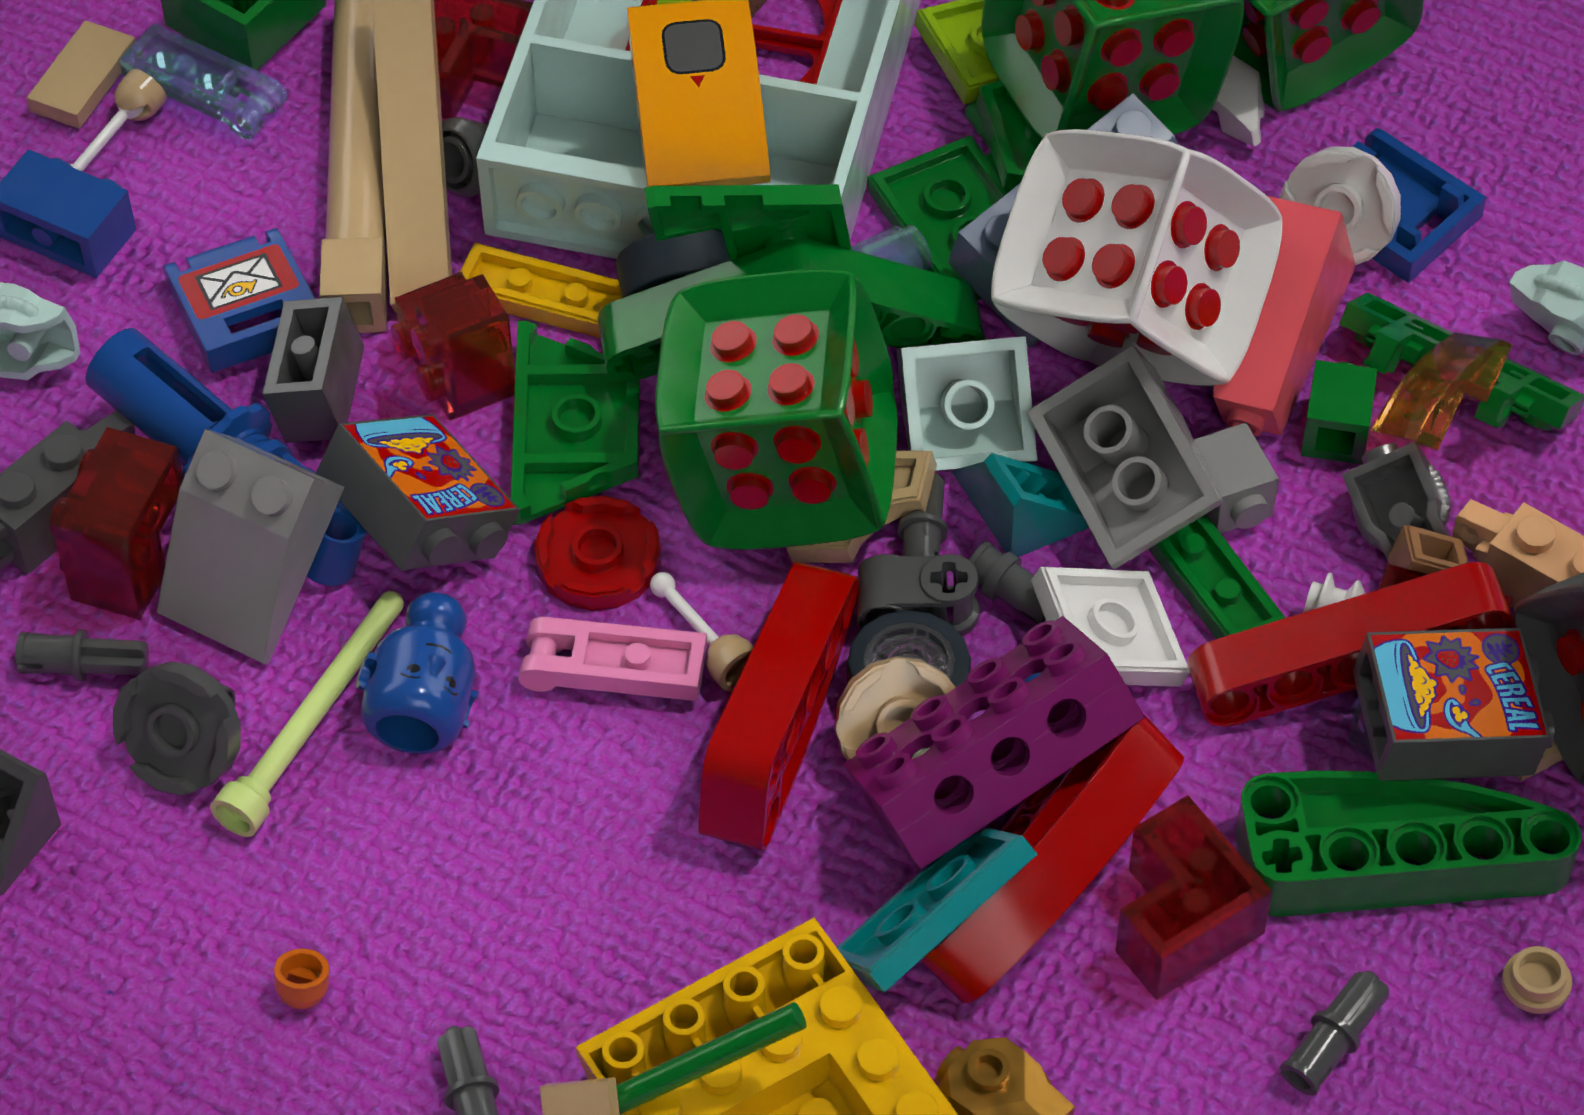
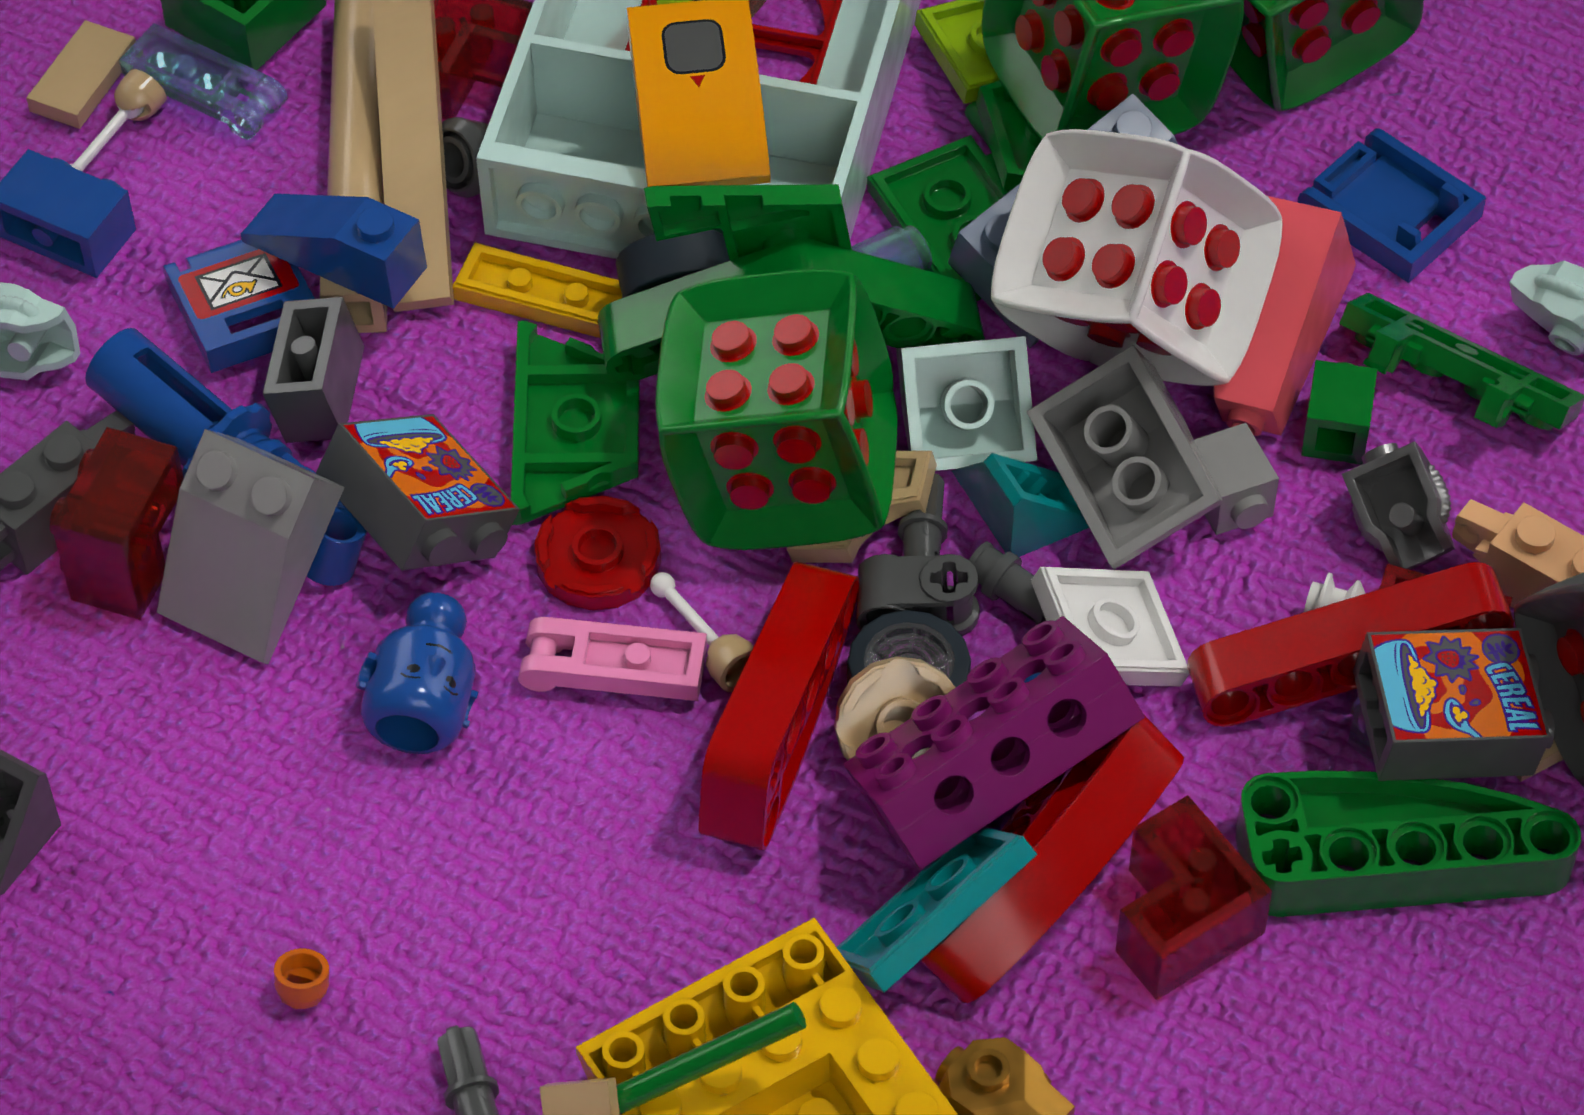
dark grey axle [15,629,149,681] -> none
dark grey tile [113,661,241,795] -> none
yellowish green piece [210,591,404,837] -> none
clear red brick [391,272,515,421] -> none
green tile [1149,514,1286,639] -> none
white slope [1212,56,1265,147] -> none
white tile [1280,146,1401,265] -> none
dark grey axle [1280,971,1389,1096] -> none
clear orange slope [1372,332,1513,451] -> none
medium nougat slope [1388,525,1468,575] -> none
tan plate [1502,946,1572,1014] -> none
none -> blue slope [241,194,427,309]

